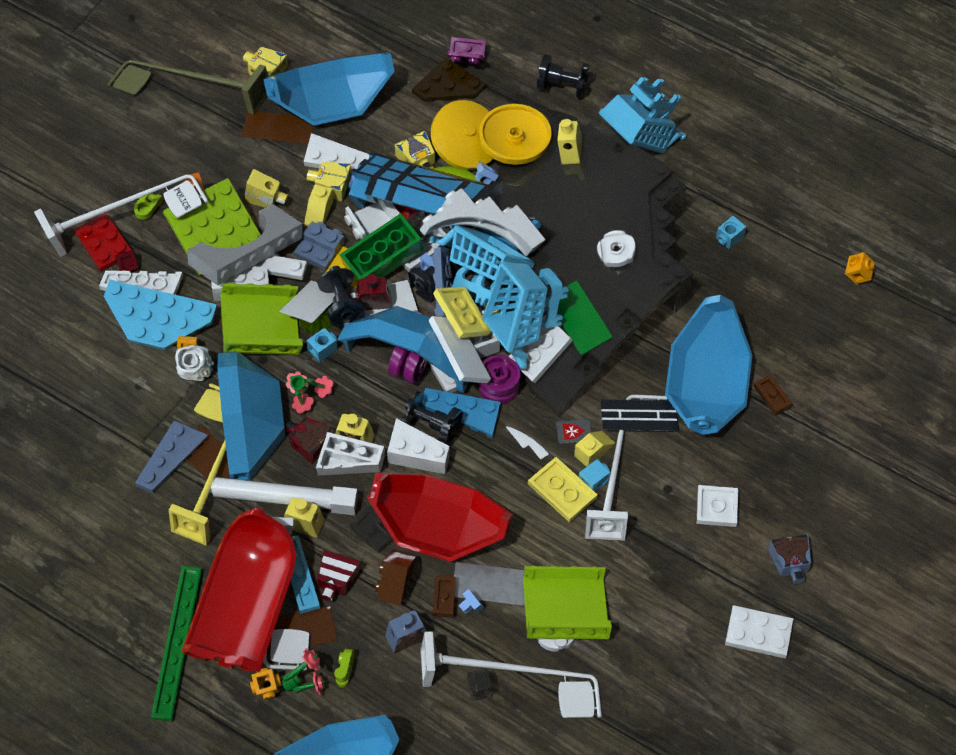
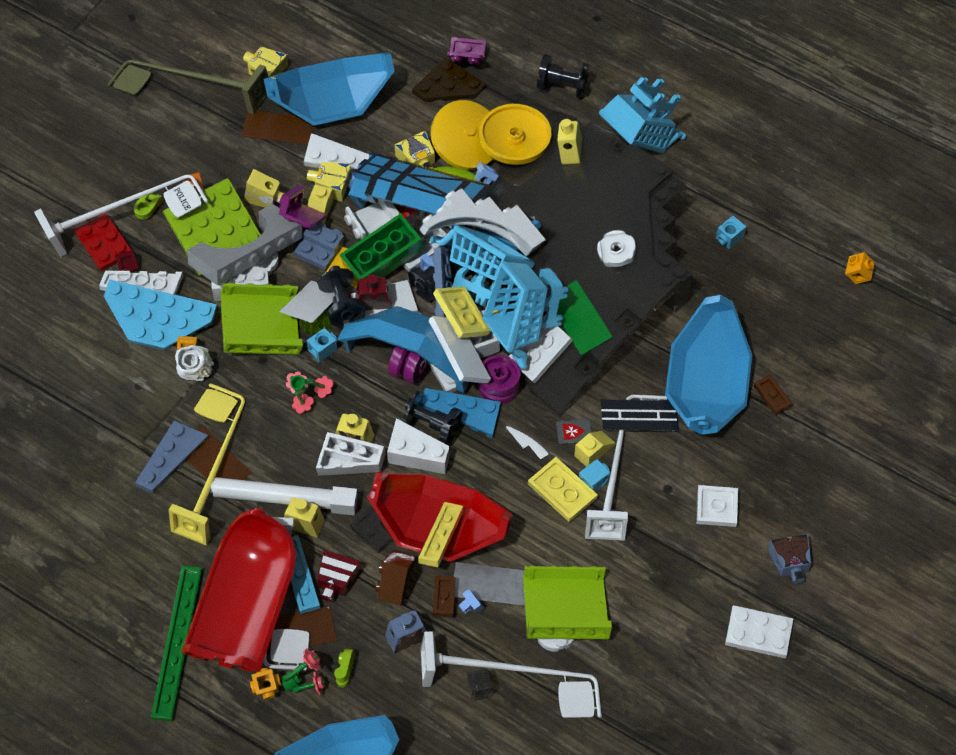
dark azure panel [217,351,286,481] -> none
white plate [253,255,307,280] -> none
torso [285,417,334,464] -> none
none -> magenta bracket [279,185,326,228]
none -> light yellow plate [418,502,463,567]

